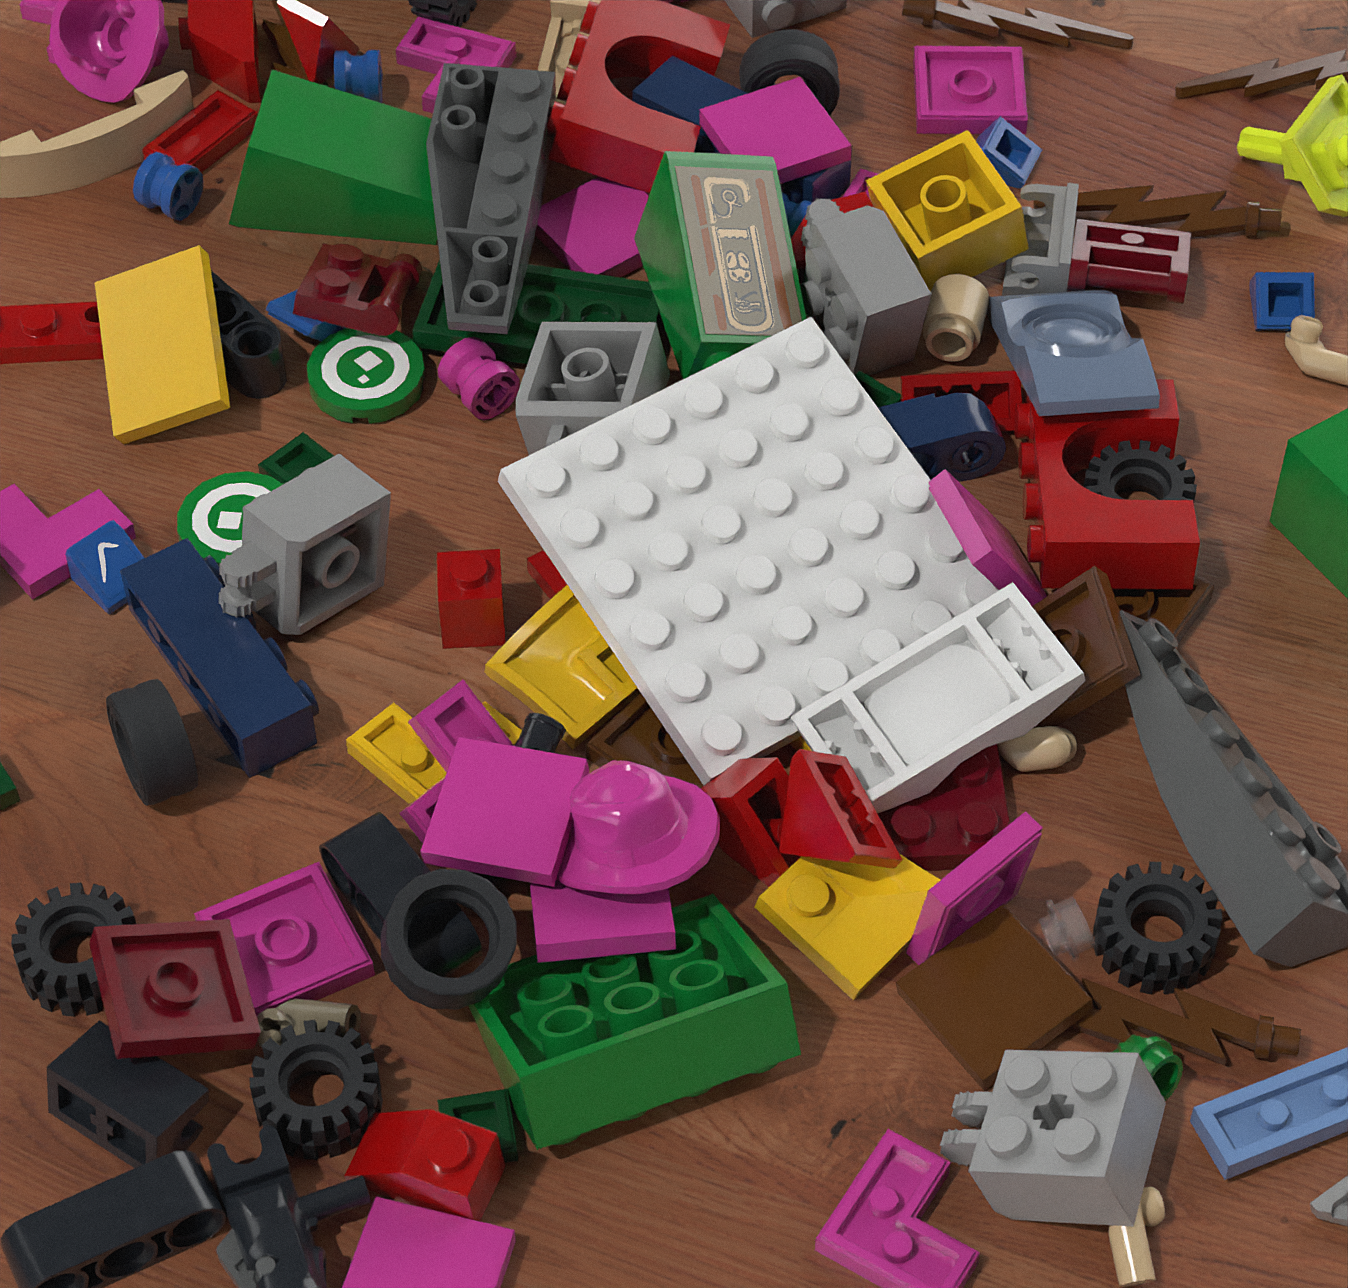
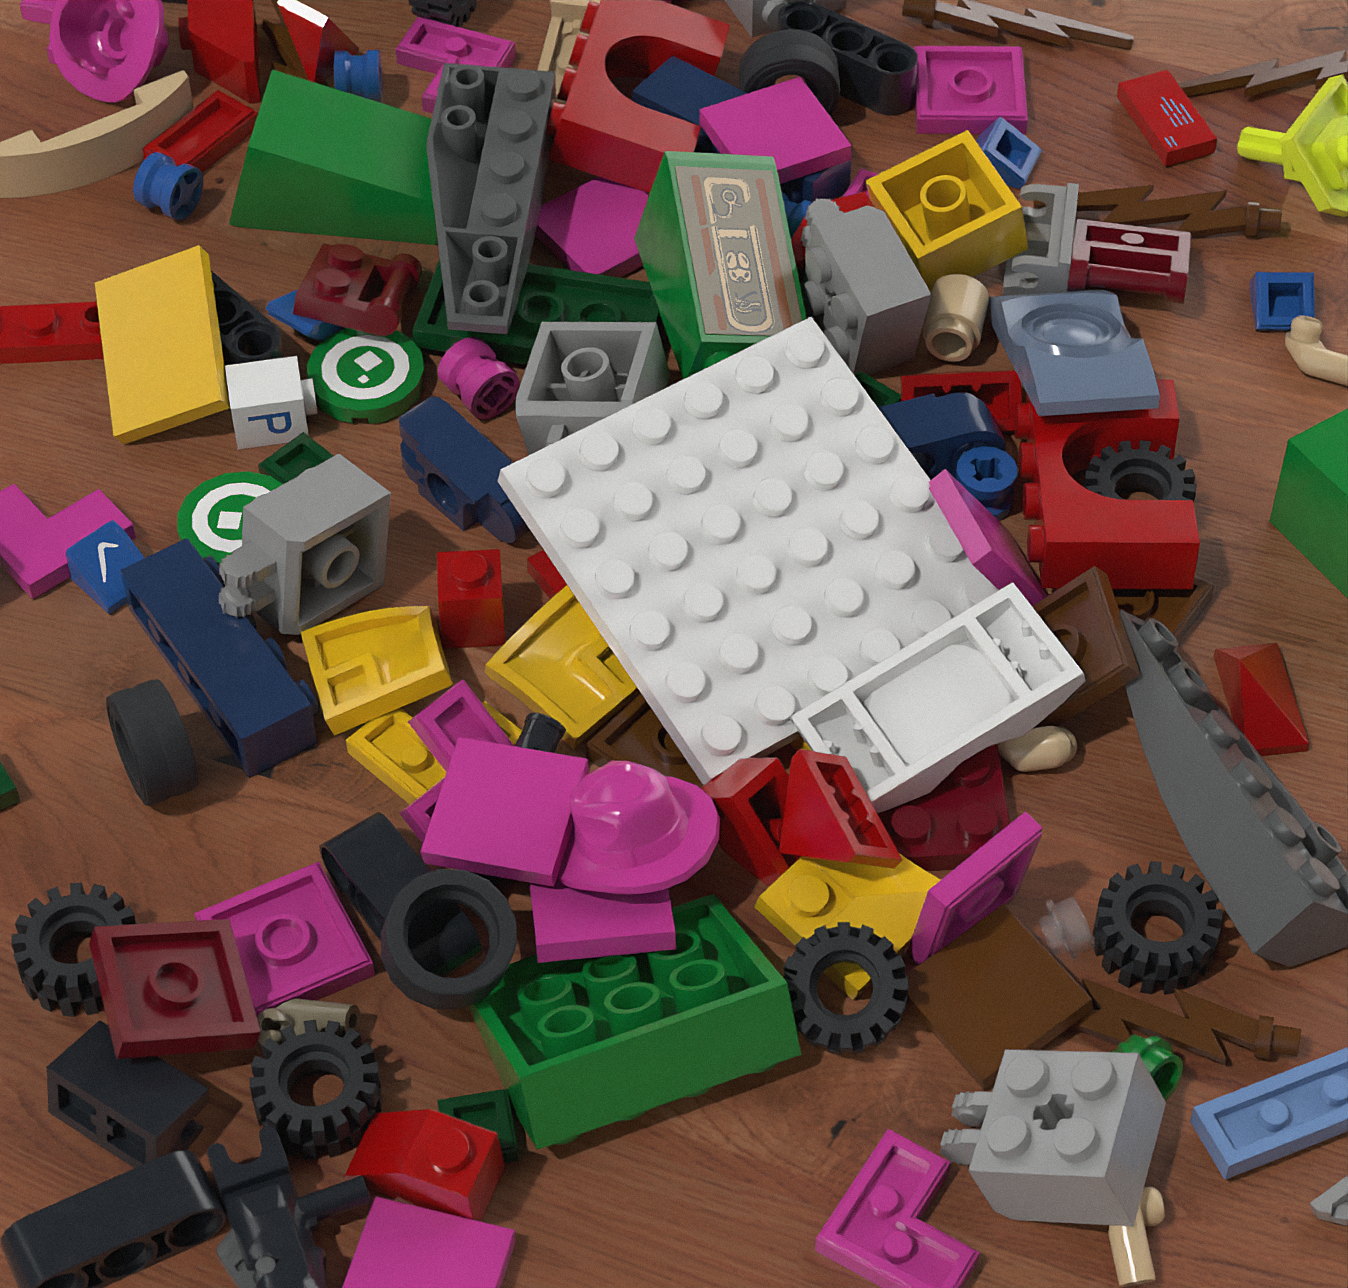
none -> white brick [225,356,317,450]
none -> yellow plate [300,606,453,736]
none -> dark blue piece [398,396,530,543]
none -> black beam [778,0,918,116]
none -> black tyre [783,922,908,1054]
none -> blue wheel [956,446,1018,521]
none -> red tile [1117,69,1217,167]
none -> red slope [1214,643,1309,756]

